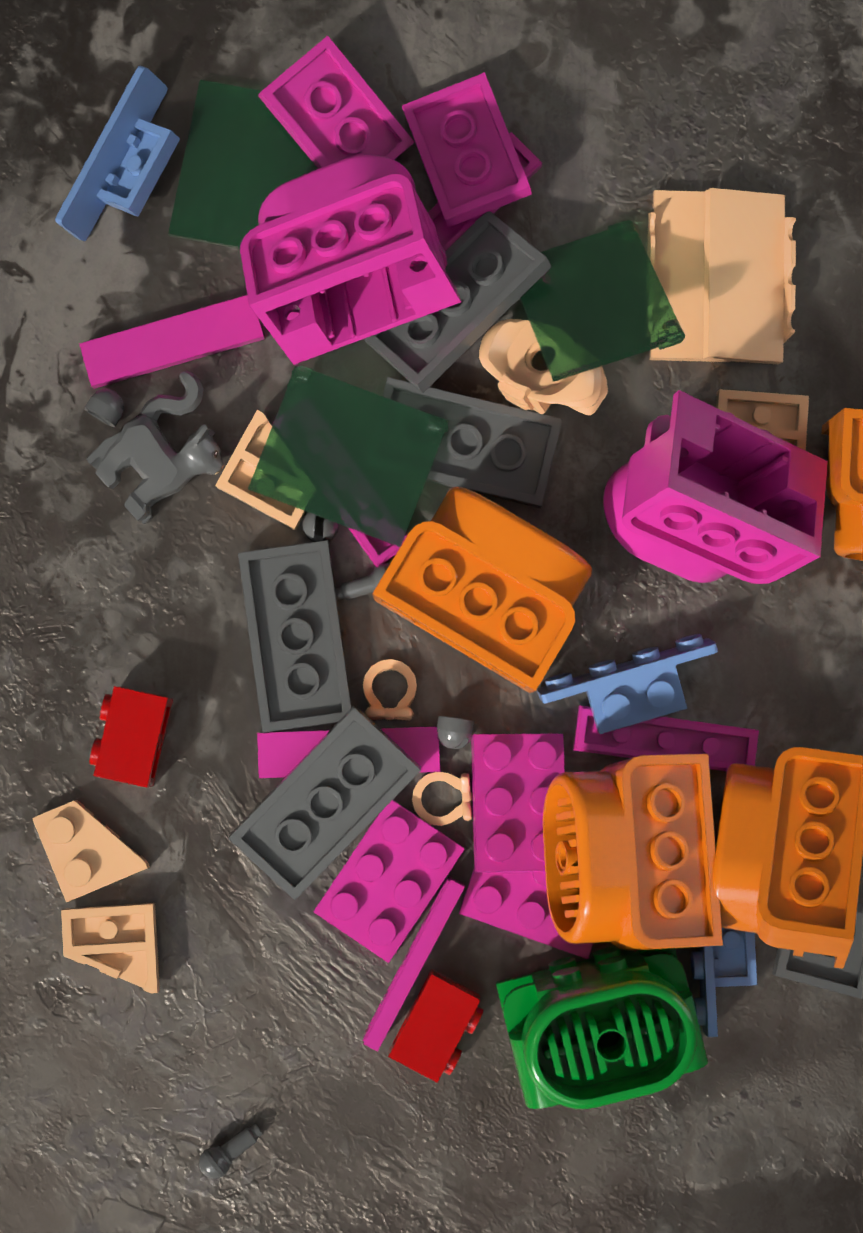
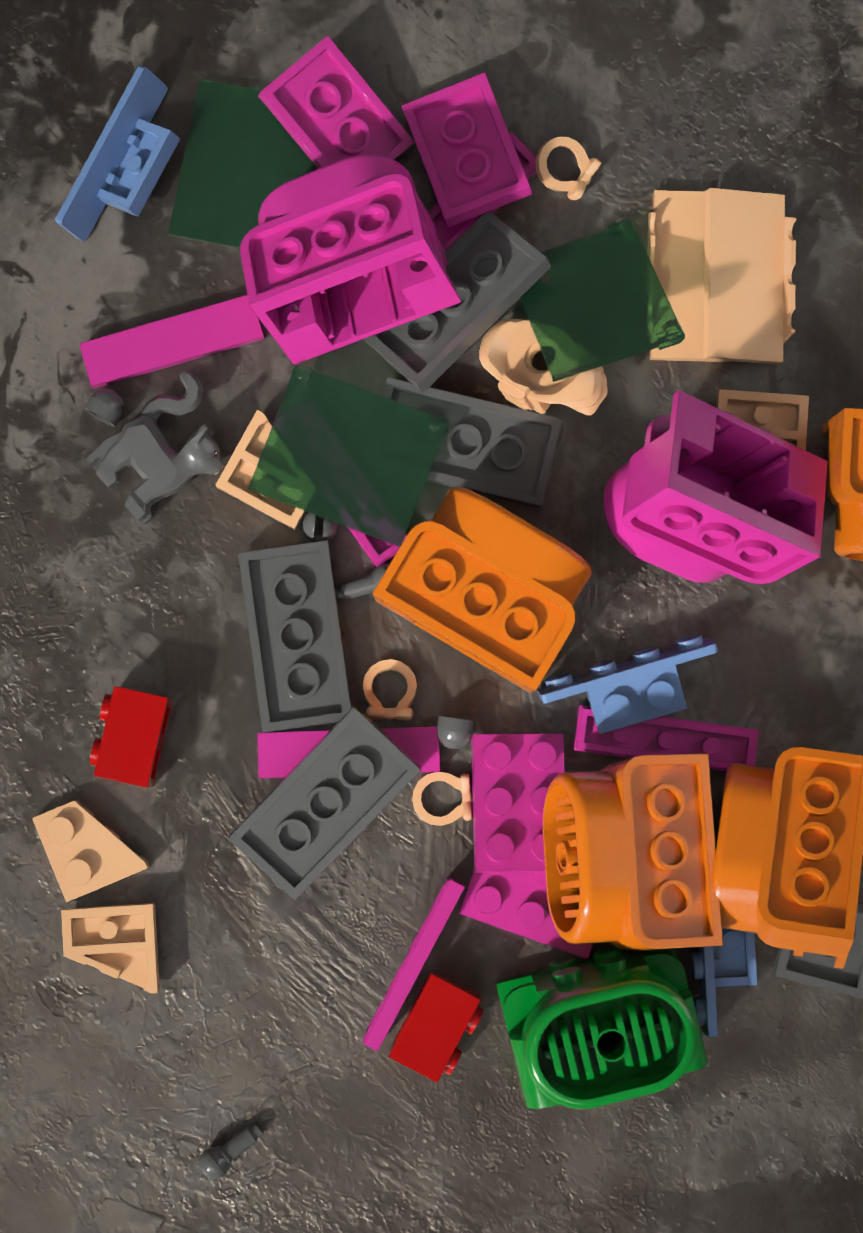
dark pink plate [313,800,465,963] -> none
none -> light nougat piece [535,137,601,201]

